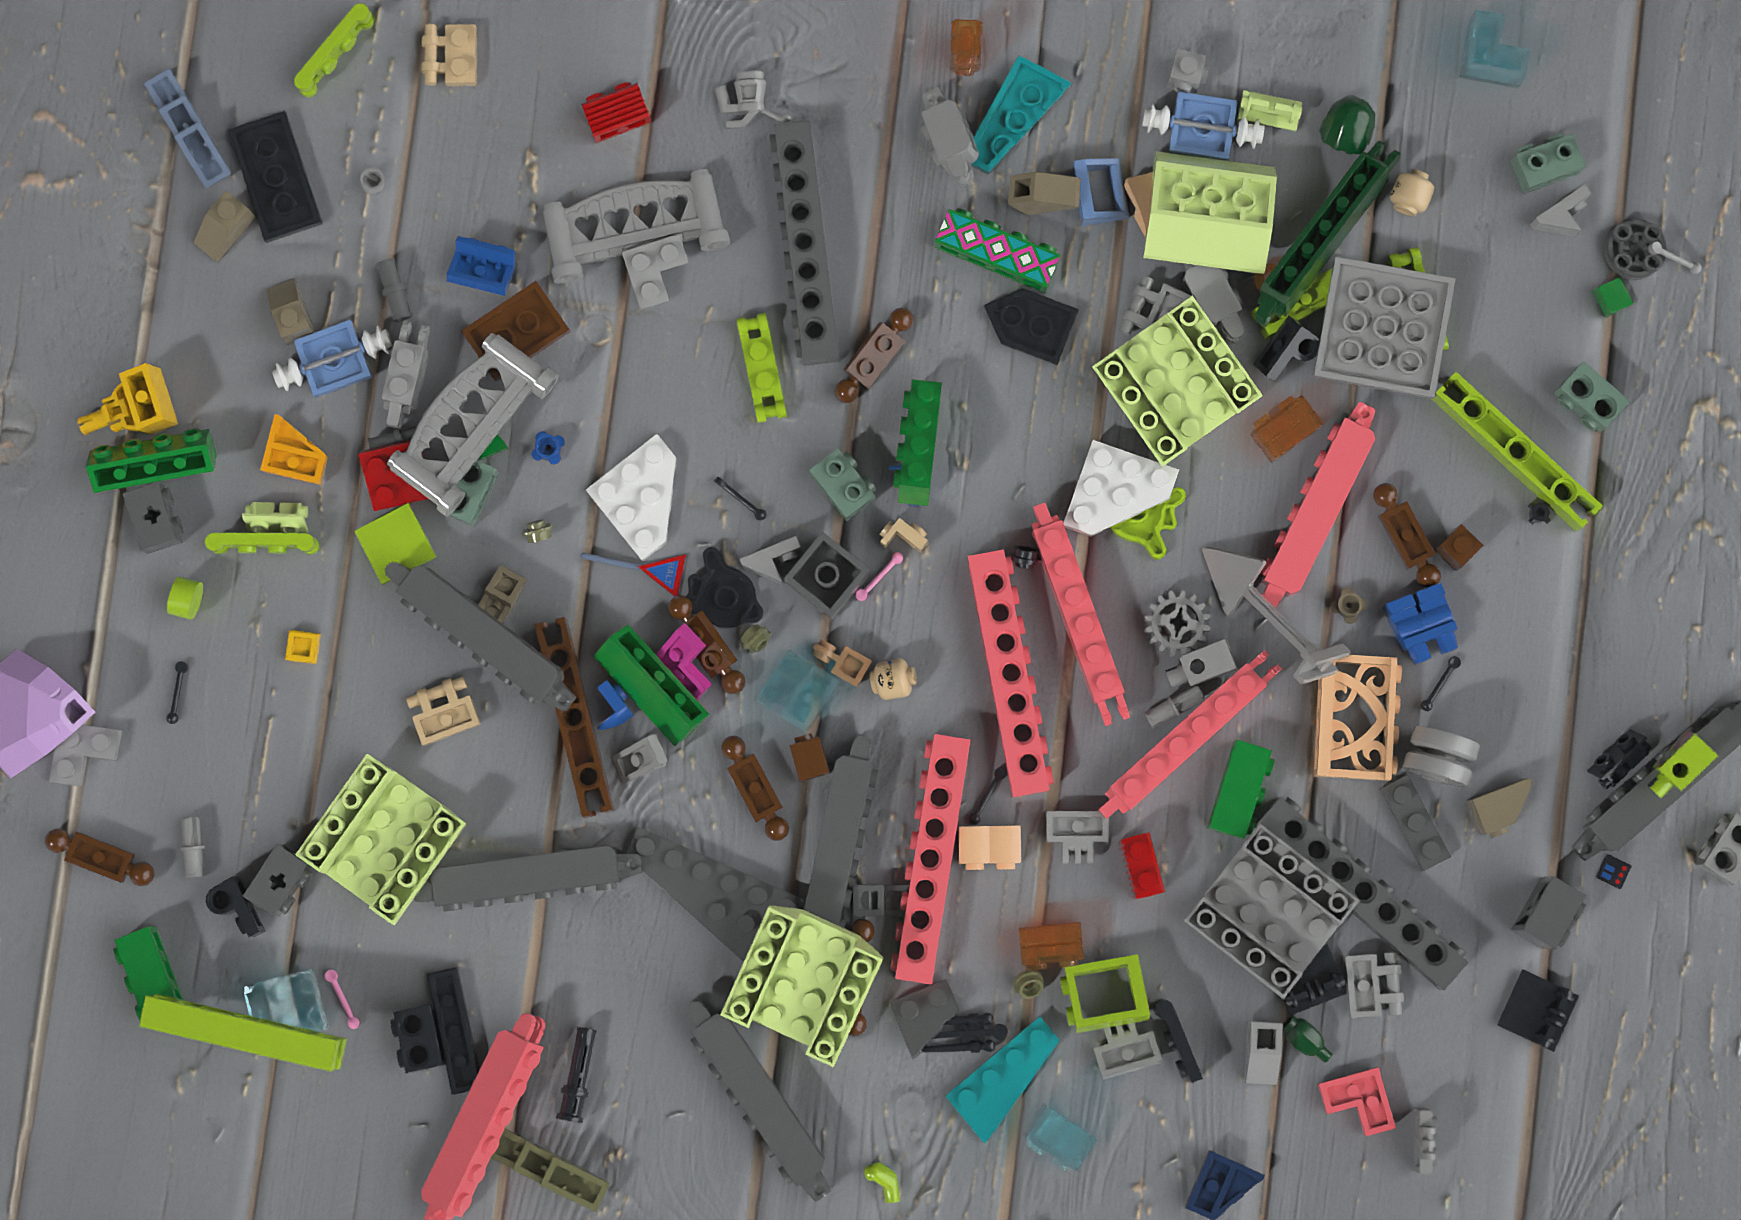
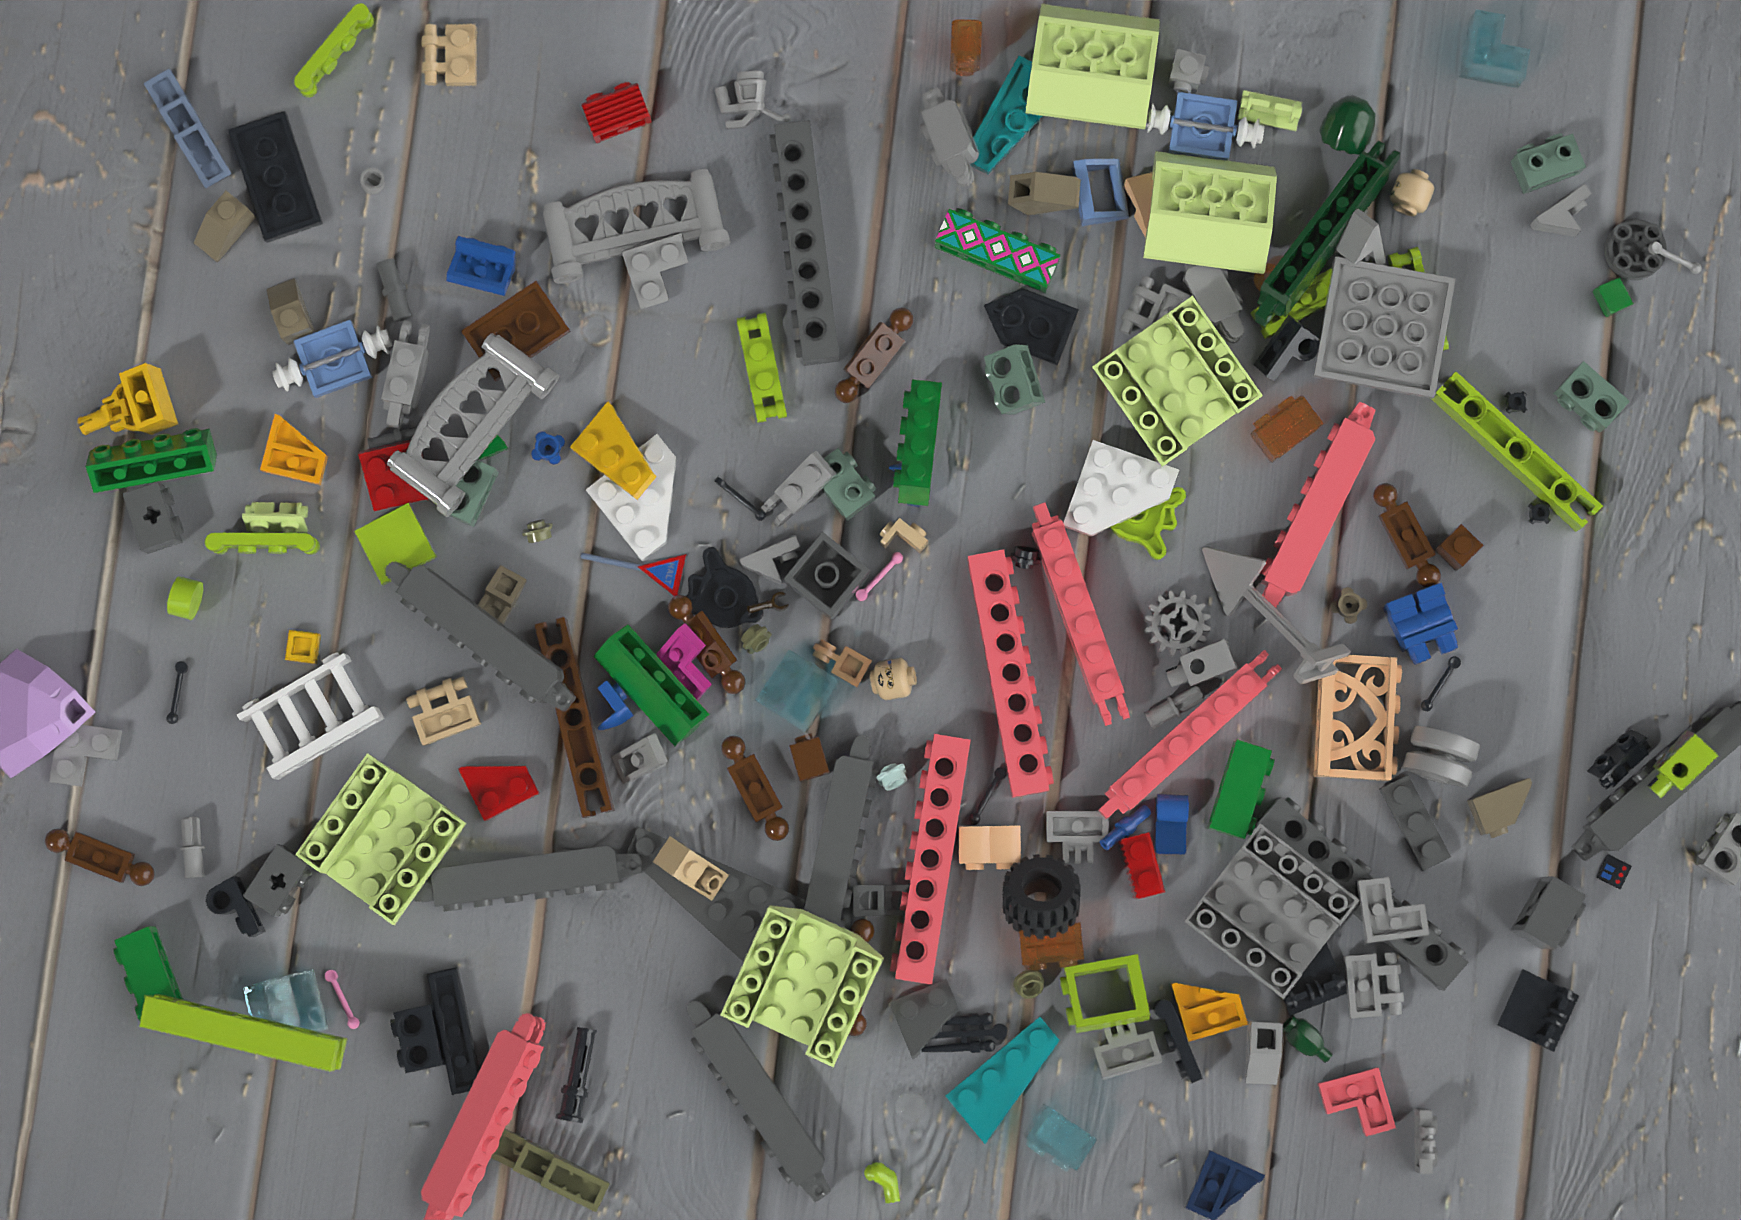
none -> white fence [237,652,385,780]
none -> red wing [458,766,540,822]
none -> yellow wing [570,401,656,500]
none -> tan slope [653,836,729,901]
none -> dark brown hand [747,592,789,613]
none -> light grey hinge [761,451,836,527]
none -> light aqua plate [877,763,907,791]
none -> sand green brick [984,344,1046,415]
none -> black tyre [1002,854,1081,939]
none -> yellowish green slope [1025,4,1160,129]
none -> blue bar [1100,805,1152,850]
none -> blue panel [1155,794,1189,855]
none -> light orange wing [1171,983,1248,1042]
none -> light grey slope [1336,209,1386,265]
none -> light grey plate [1356,877,1429,943]
none -> black piece [1505,391,1527,414]

